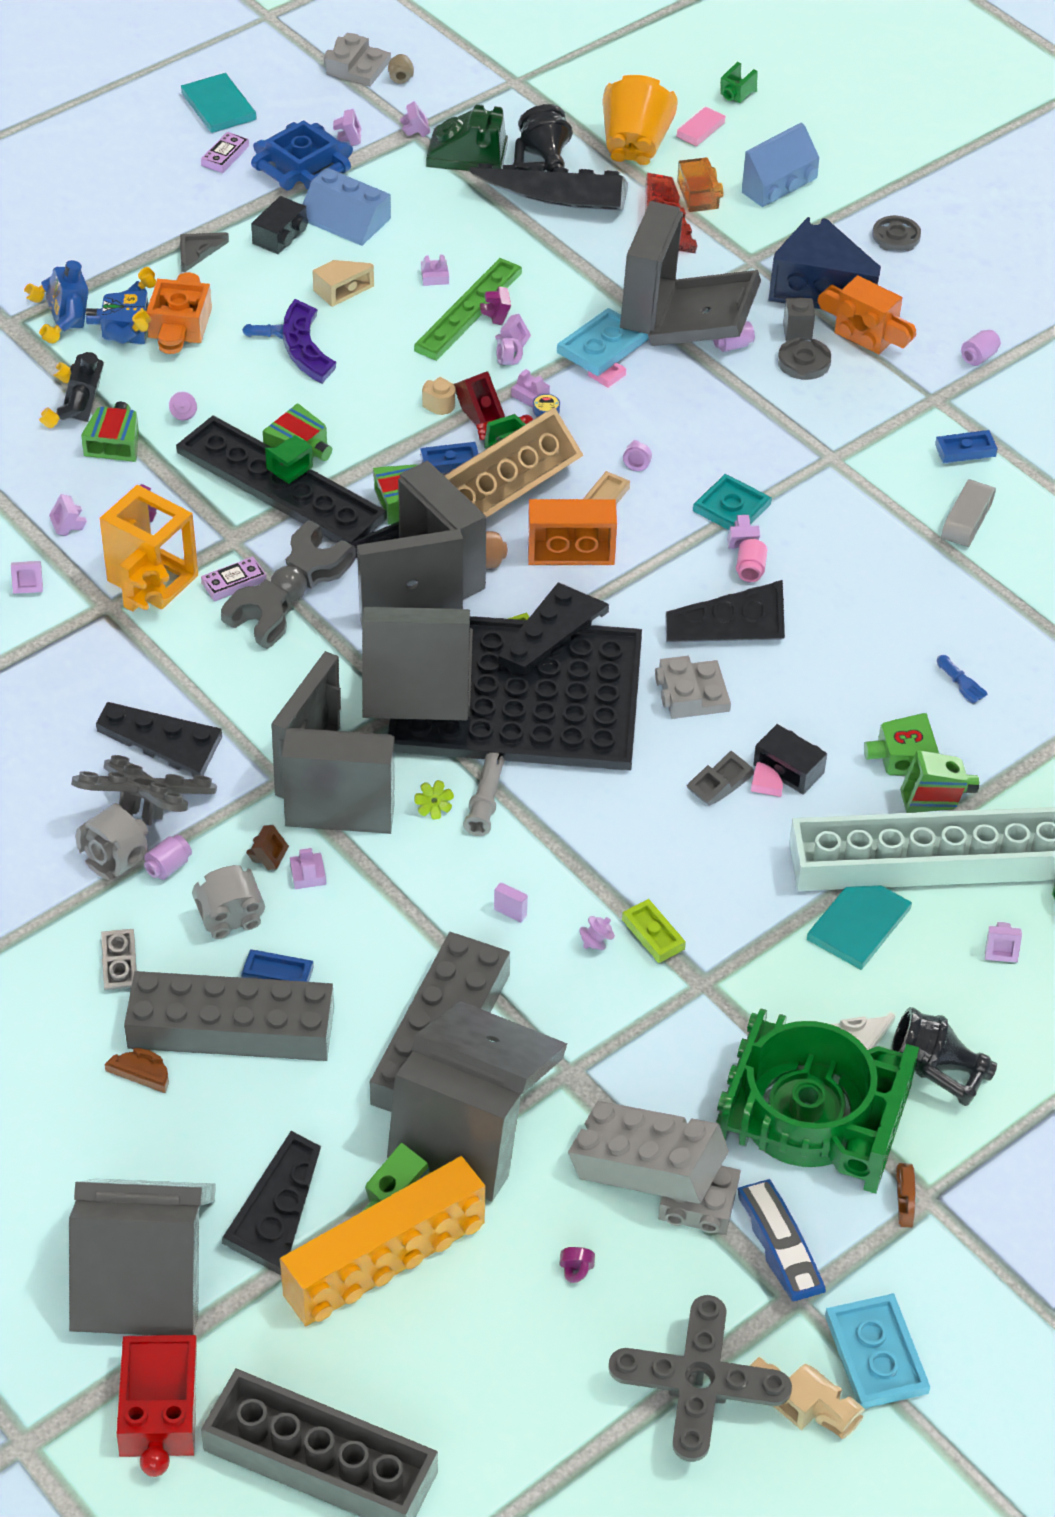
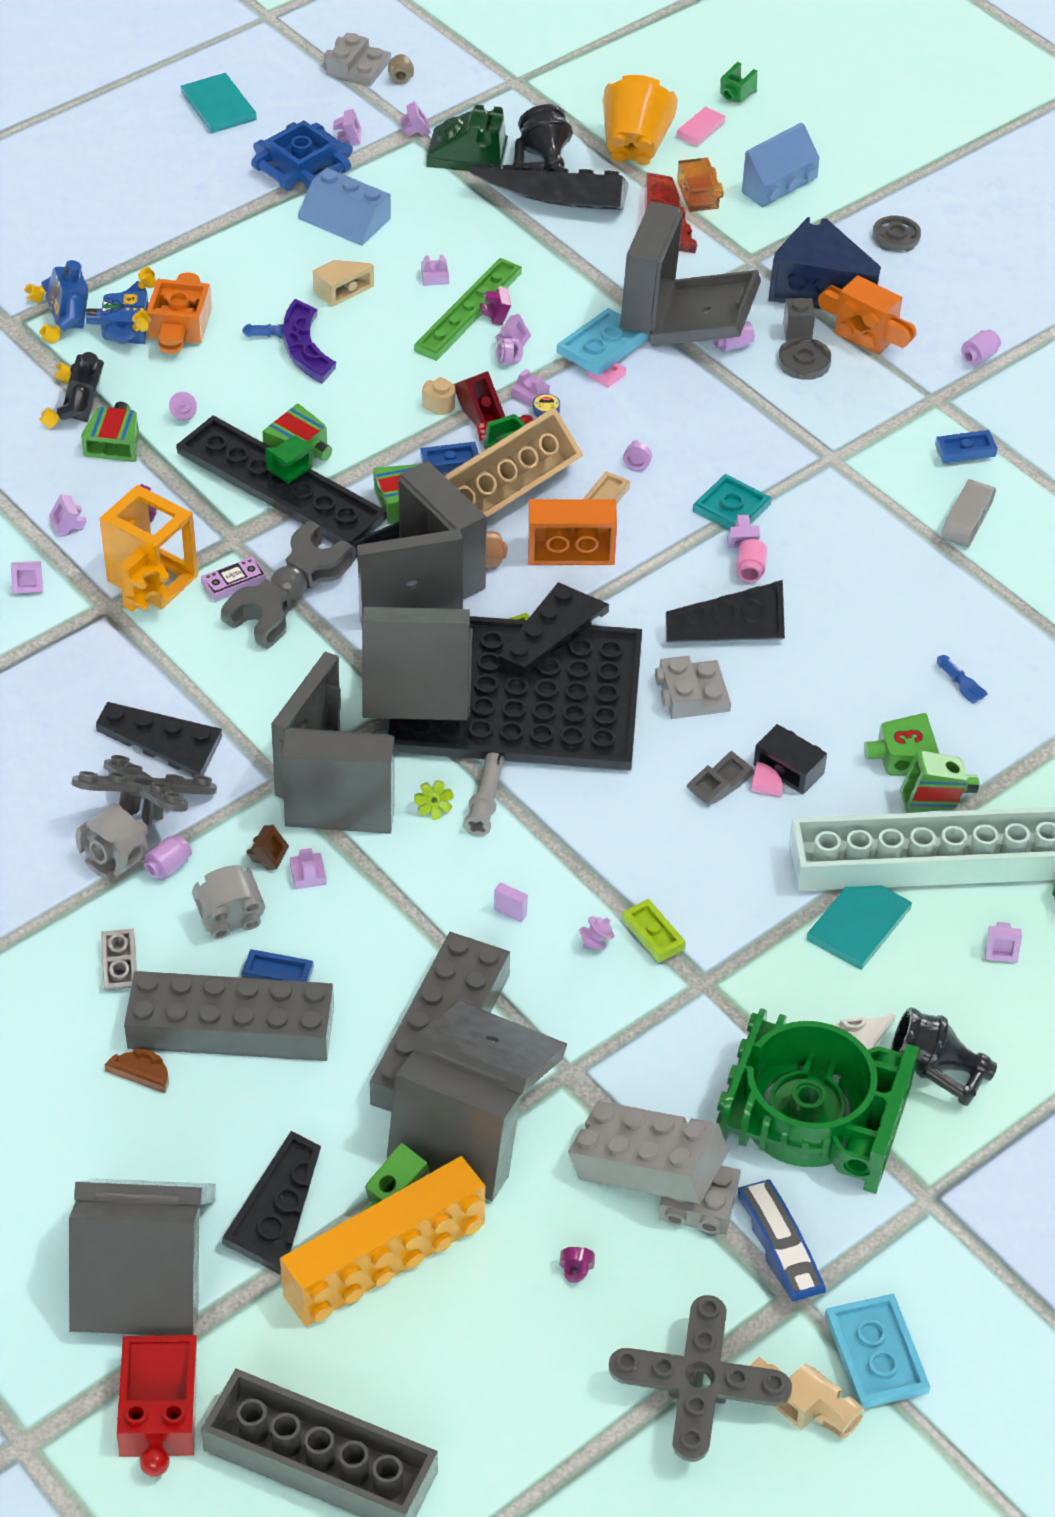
dark grey tile [180,232,229,272] -> none
lavender tile [201,131,249,173] -> none
black brick [251,196,308,254] -> none
dark orange tile [896,1163,916,1228] -> none

